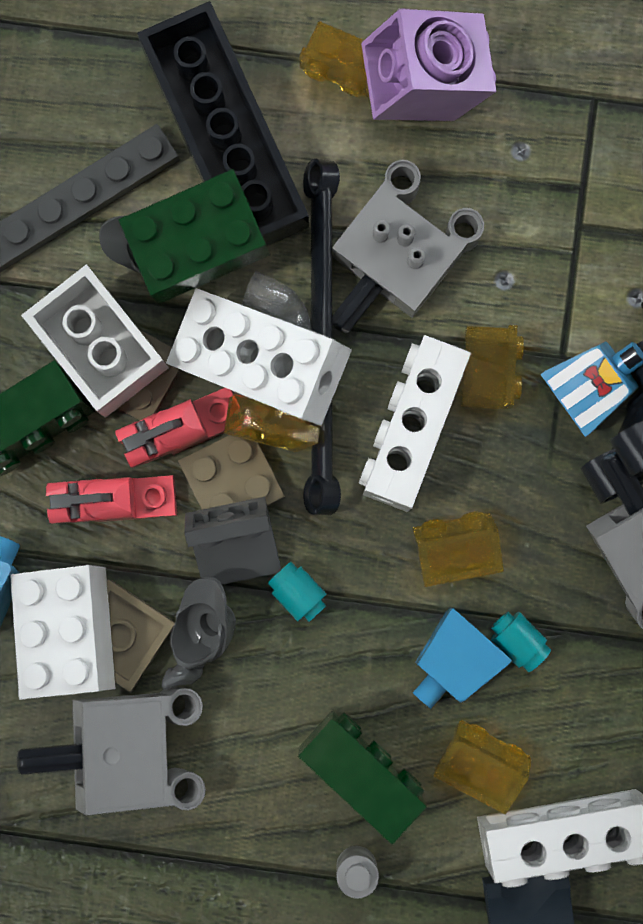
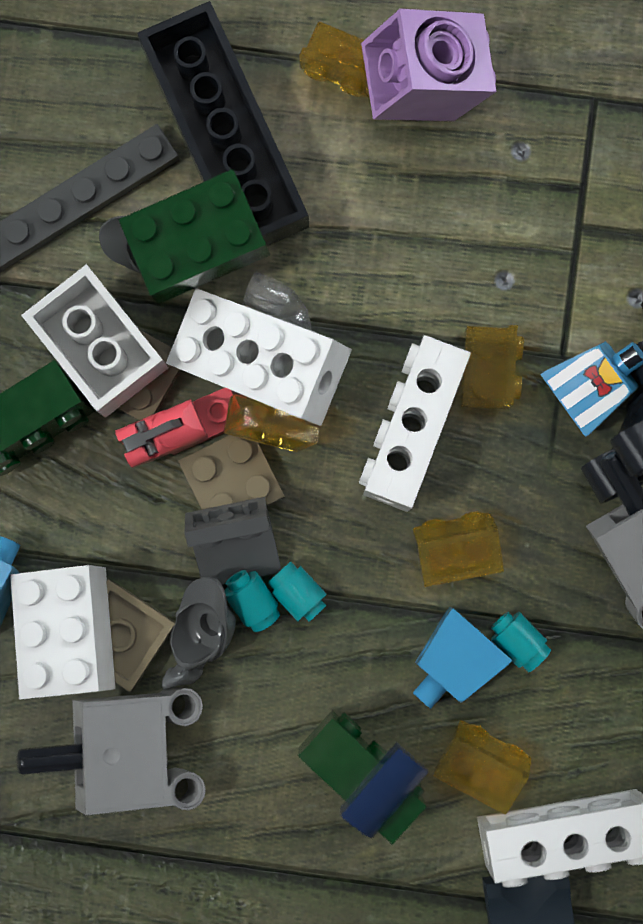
coral plate [46,475,177,524] -> none
black piece [303,158,341,515] -> none
light grey piece [332,160,484,334] -> none
light grey brick [336,846,379,898] -> none
none -> teal brick [224,570,280,632]
none -> dark blue brick [340,742,429,838]

